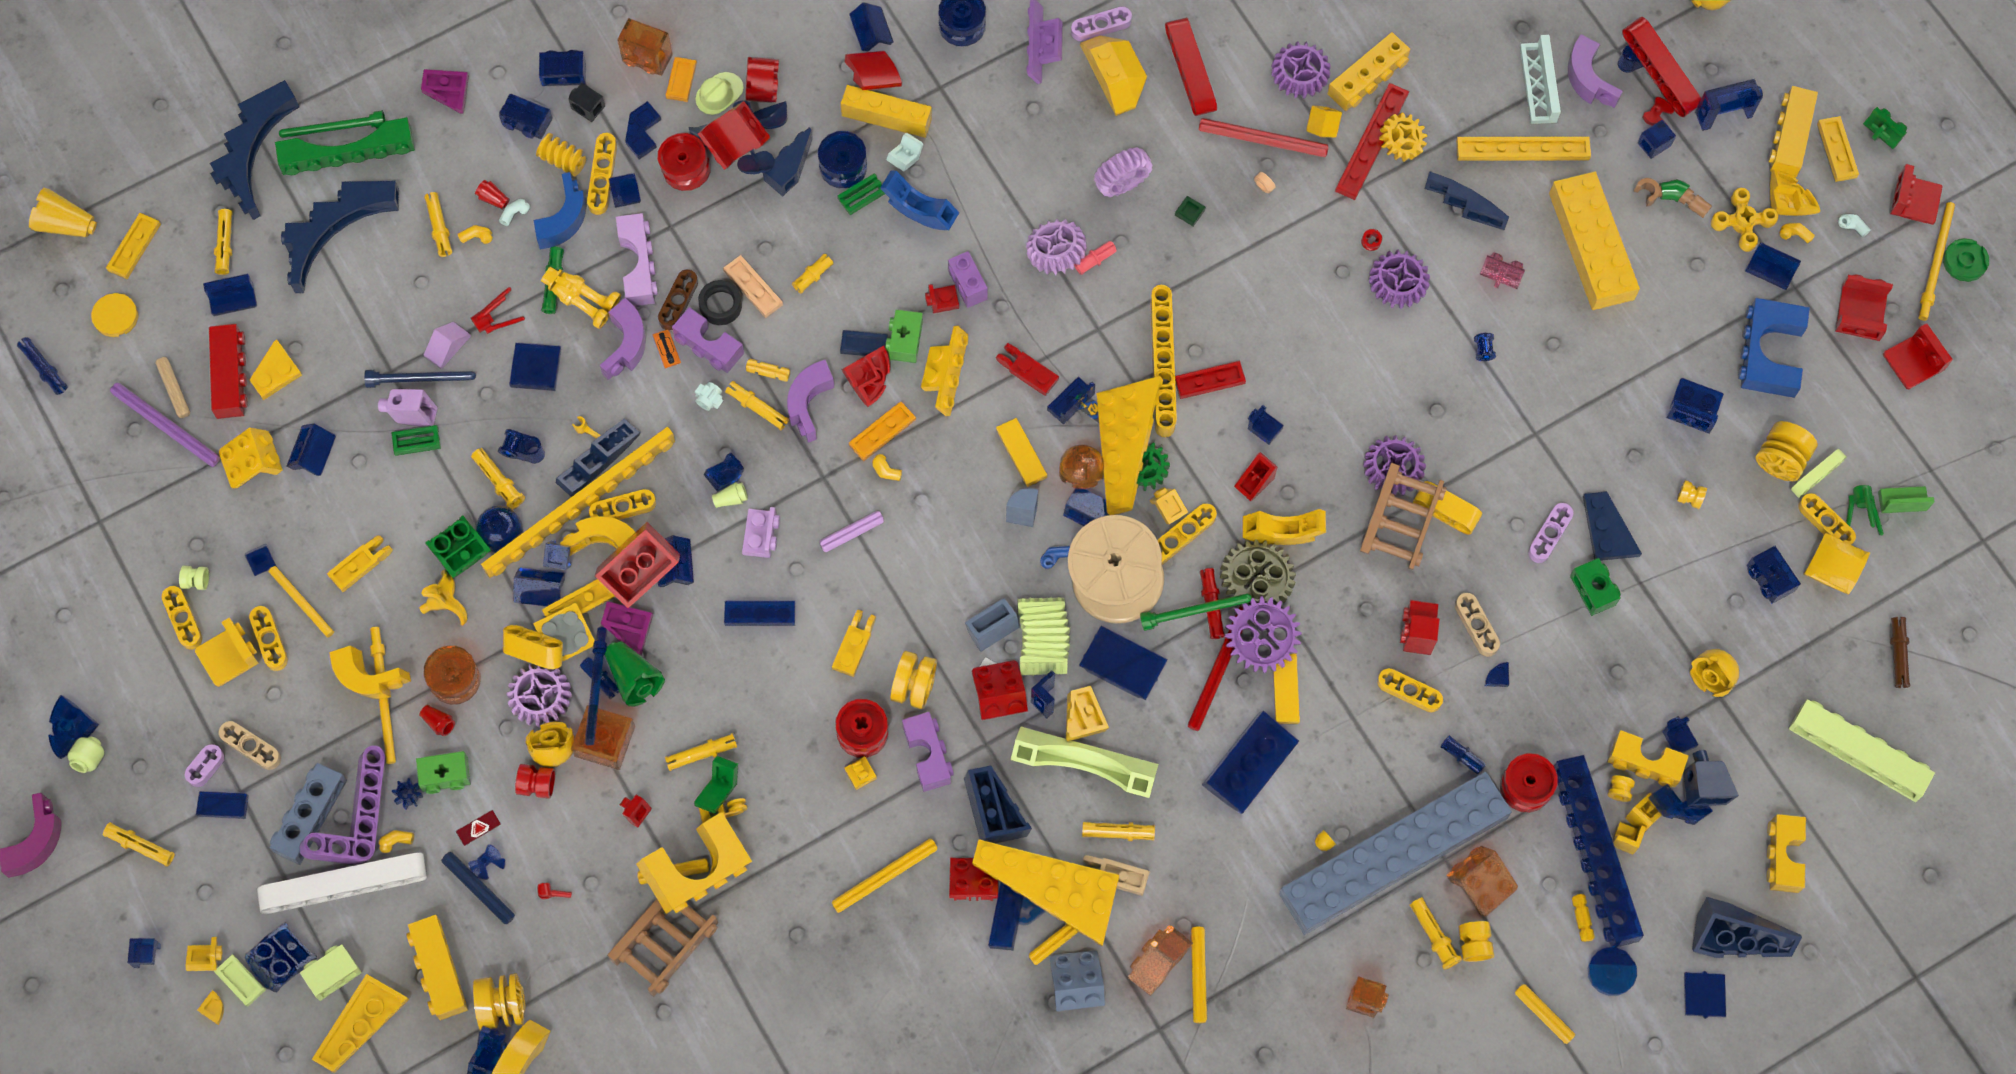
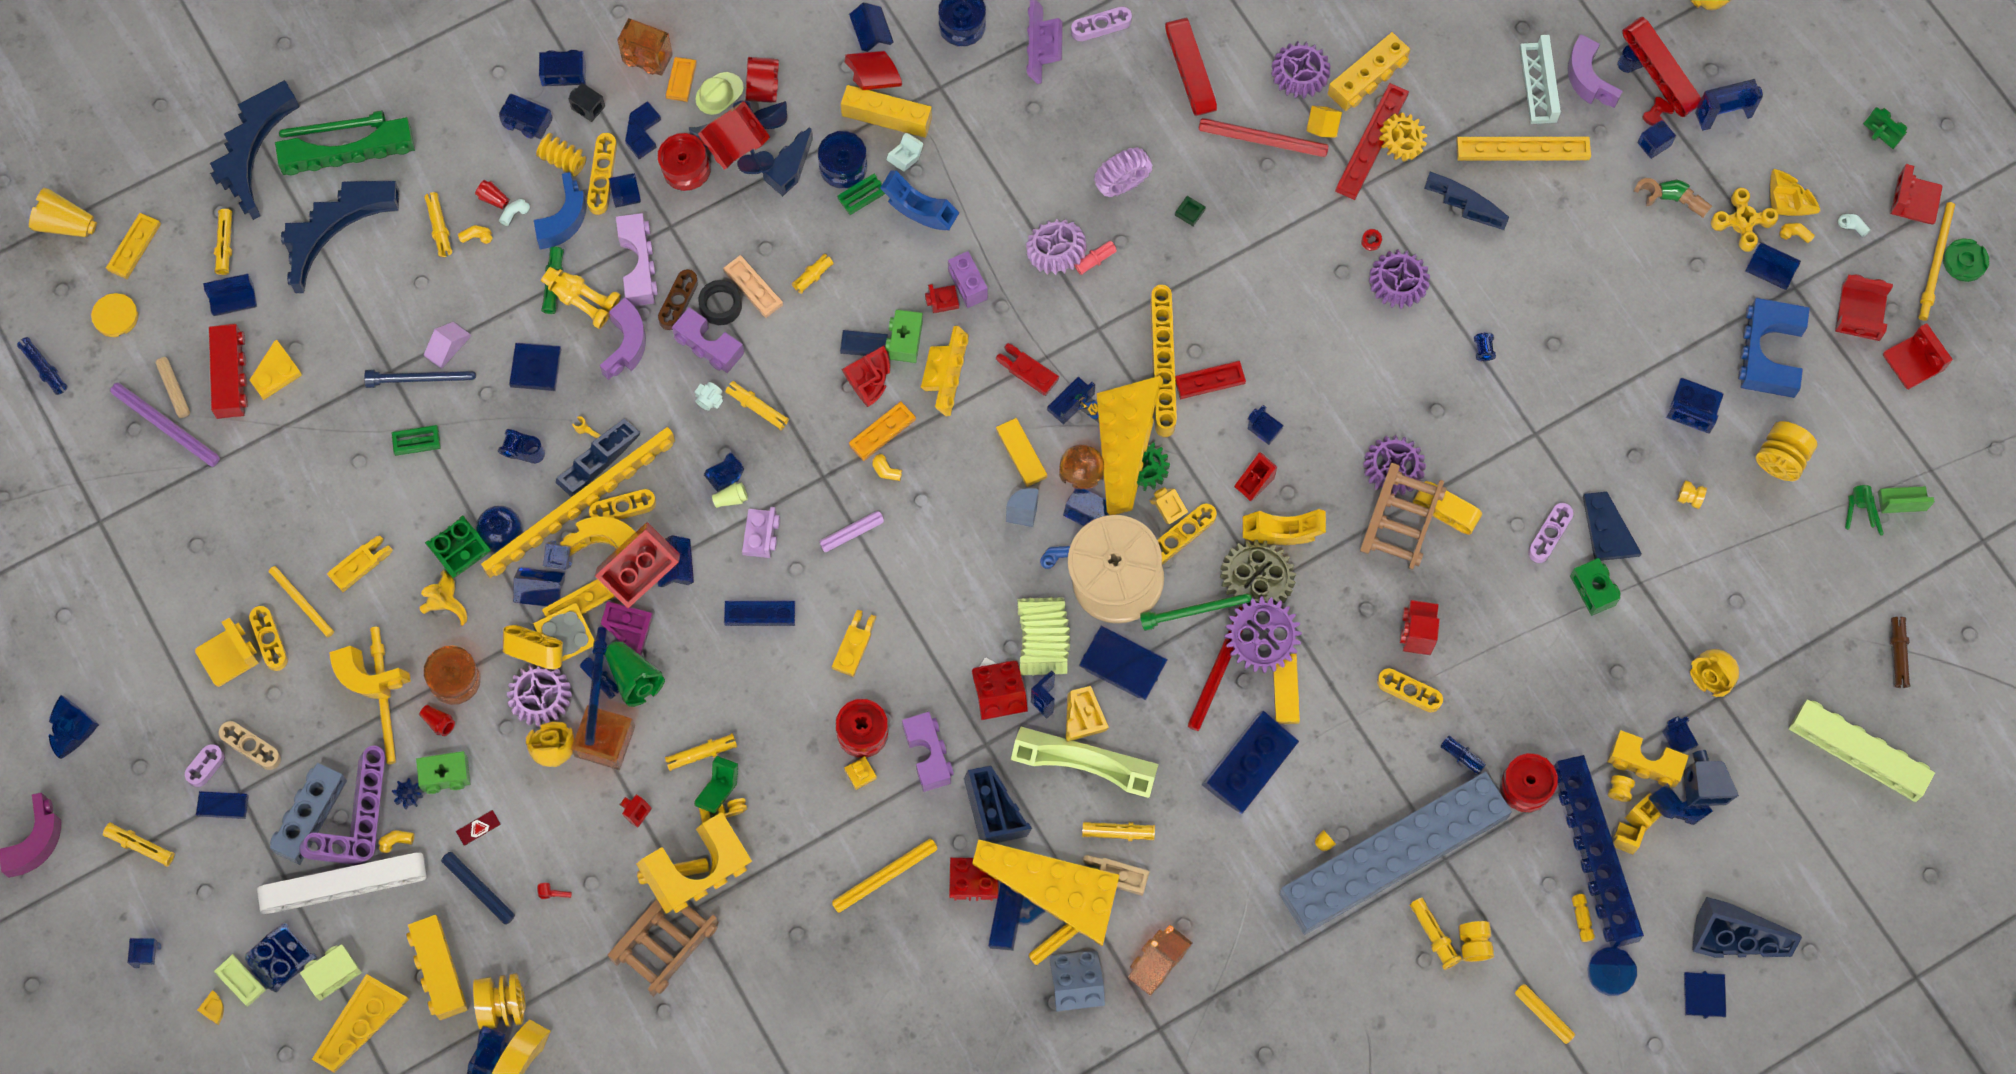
yellowish green head [68,736,104,773] -> none
yellow beam [161,586,202,650] -> none
yellowish green wheel [179,566,209,590] -> none
yellow bracket [185,937,222,971] -> none
yellow bracket [219,427,283,489] -> none
clear blue slope [245,544,277,576] -> none
clear blue panel [286,423,336,476] -> none
lavender torso [378,389,438,427] -> none
magenta wing [421,69,469,114] -> none
clear blue piece [468,844,505,880] -> none
red plant [470,287,525,334] -> none
yellow pin [471,448,525,510] -> none
red wheel [515,764,555,799] -> none
orange sticker [652,330,681,368] -> none
yellow axle [746,359,790,382] -> none
medium lavender arch [787,360,834,443] -> none
yellow wheel [890,650,937,709] -> none
sand blue brick [965,598,1020,652] -> none
yellow wedge [1080,35,1147,116] -> none
yellow axle [1191,926,1207,1023] -> none
red pin [1199,568,1225,639] -> none
light nougat tile [1254,172,1276,193] -> none
clear orange brick [1346,976,1389,1018] -> none
clear orange bracket [1446,846,1518,916] -> none
tan beam [1455,593,1500,657] -> none
clear pink hips [1480,252,1525,289] -> none
clear blue tile [1485,662,1509,687] -> none
yellow brick [1549,171,1640,310] -> none
clear blue brick [1746,546,1801,604] -> none
yellow arch [1766,814,1806,893] -> none
yellow brick [1768,86,1818,178] -> none
yellowish green beam [1791,449,1847,498] -> none
yellow beam [1798,493,1856,545] -> none
yellow slope [1804,533,1870,595] -> none
yellow plate [1817,116,1859,182] -> none

